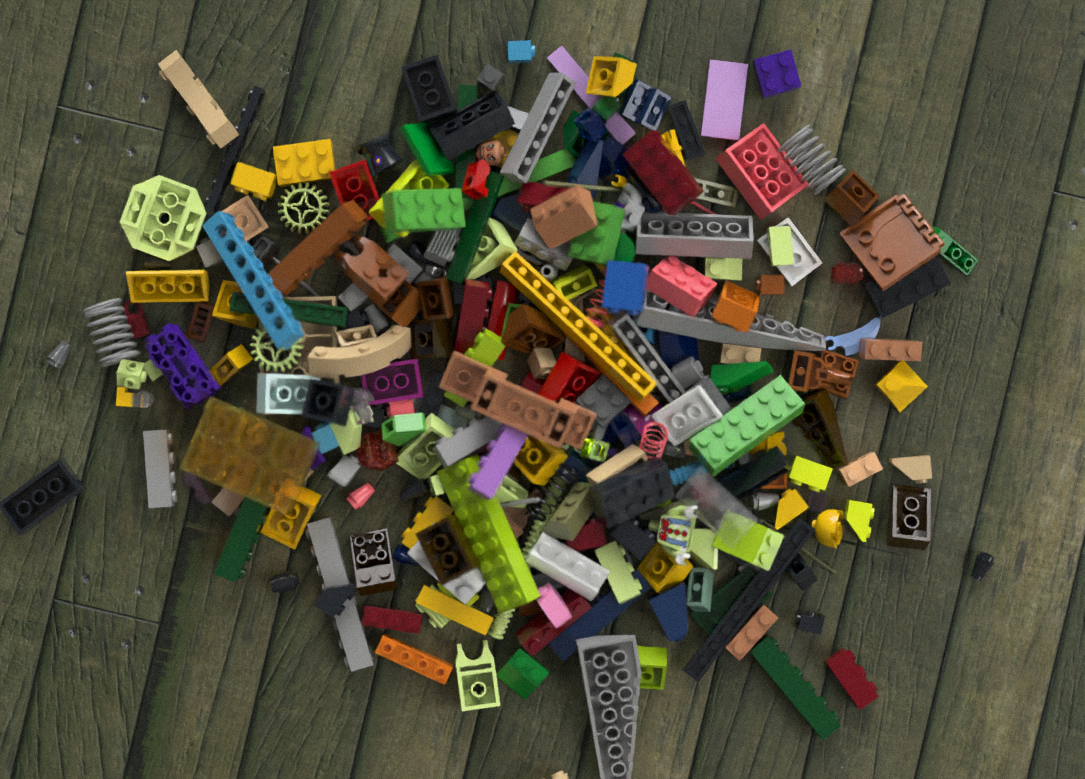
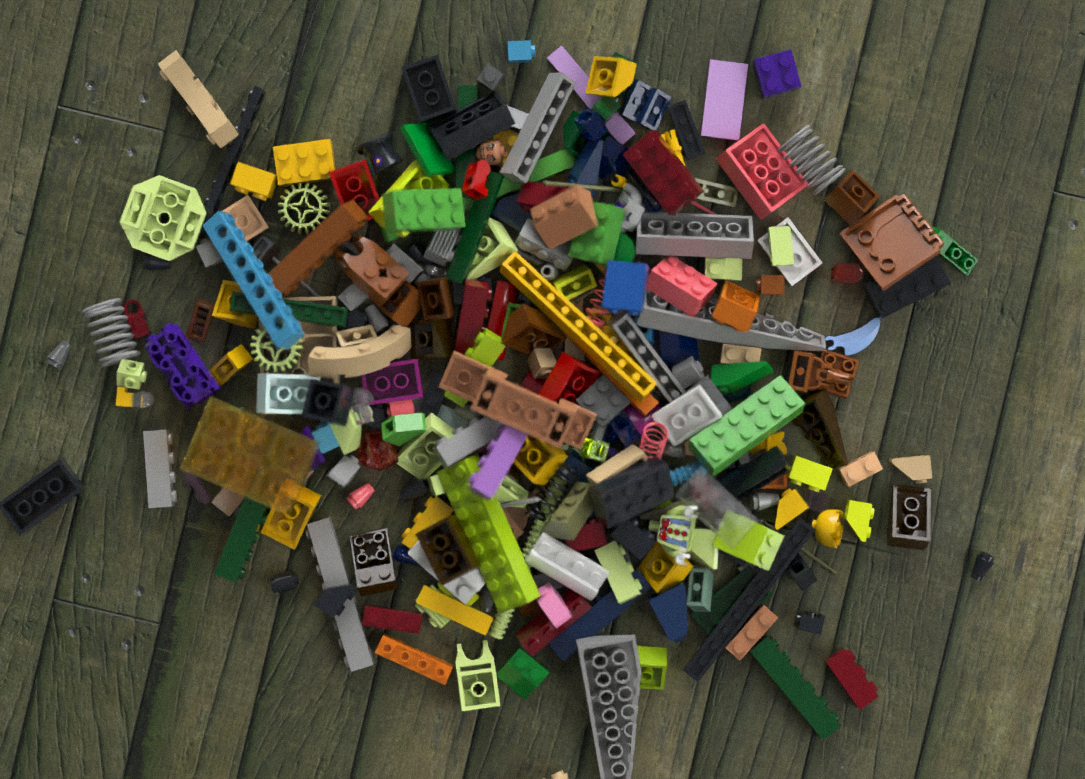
yellow slope [126,270,210,303] -> none
yellowish green tile [144,359,163,381] -> none
nougat brick [859,338,922,361] -> none
yellow slope [874,361,928,413] -> none

